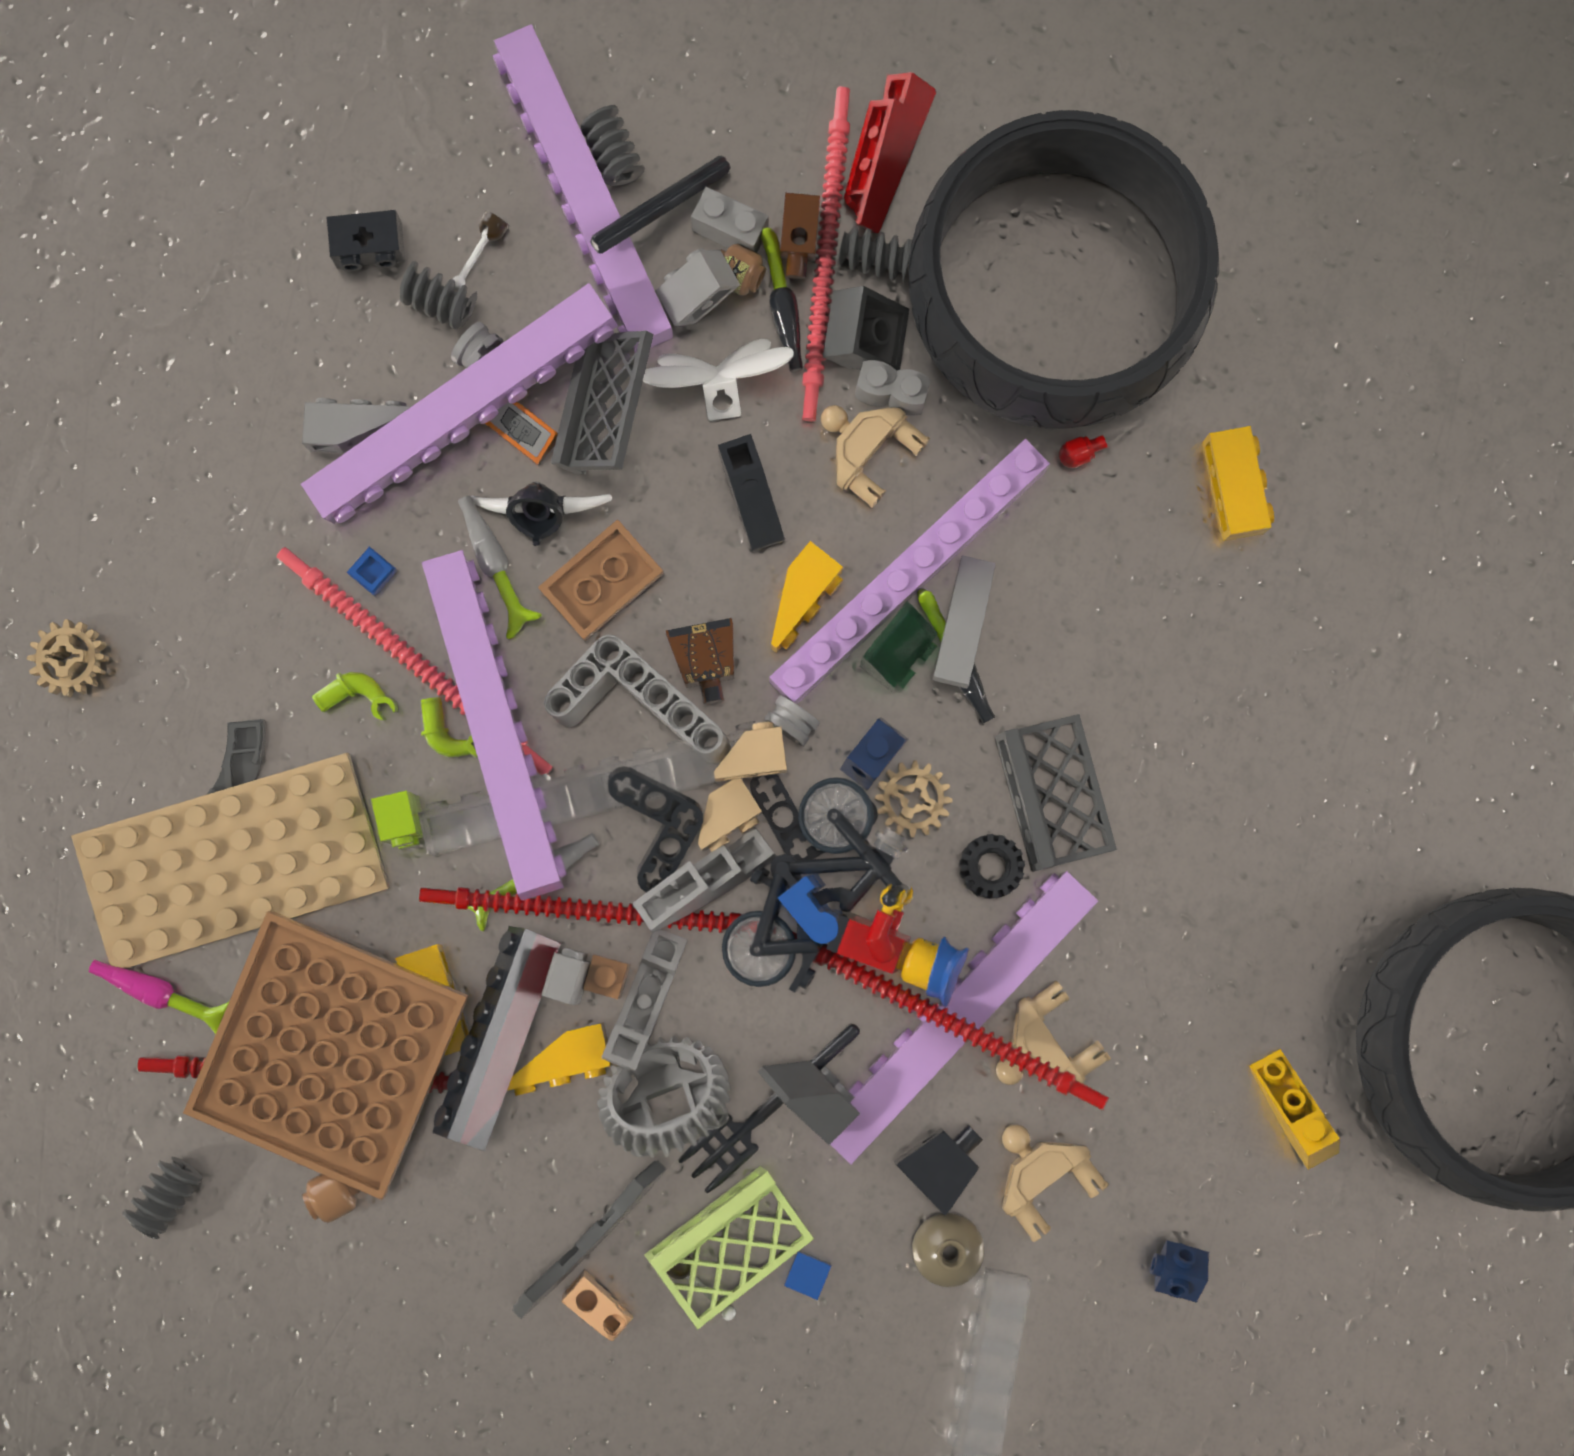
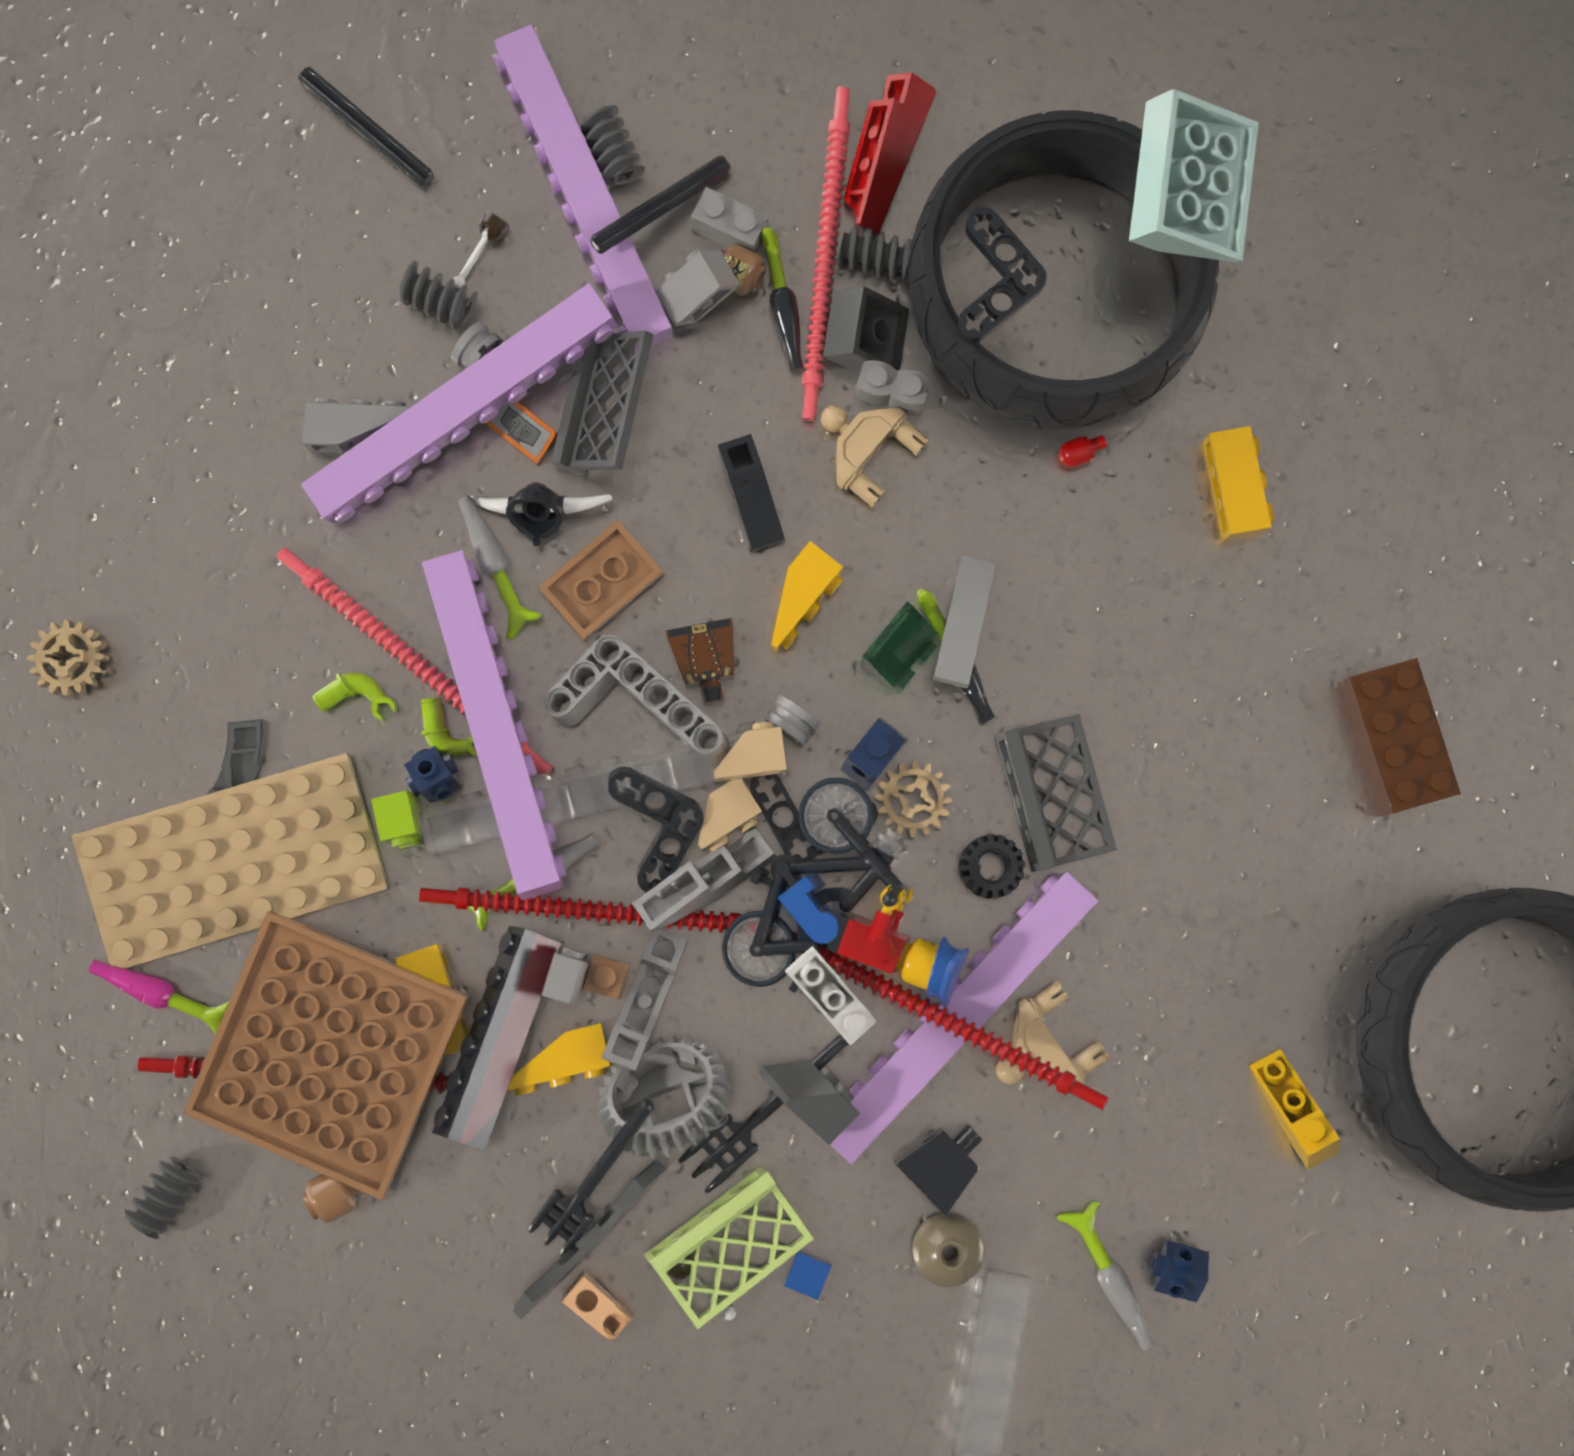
black brick [326,210,405,271] -> none
blue tile [346,546,398,596] -> none
white piece [643,339,794,421] -> none
lavender brick [769,439,1050,704] -> none
reddish brown torso [780,192,820,279] -> none
tan connector [1002,1125,1109,1242] -> none
none -> black axle [298,67,434,187]
none -> dark blue brick [404,746,462,805]
none -> black piece [528,1099,654,1258]
none -> white slope [785,946,877,1046]
none -> black beam [957,206,1047,343]
none -> light grey piece [1056,1201,1155,1351]
none -> light aqua slope [1129,89,1259,263]
none -> reddish brown brick [1339,658,1461,816]

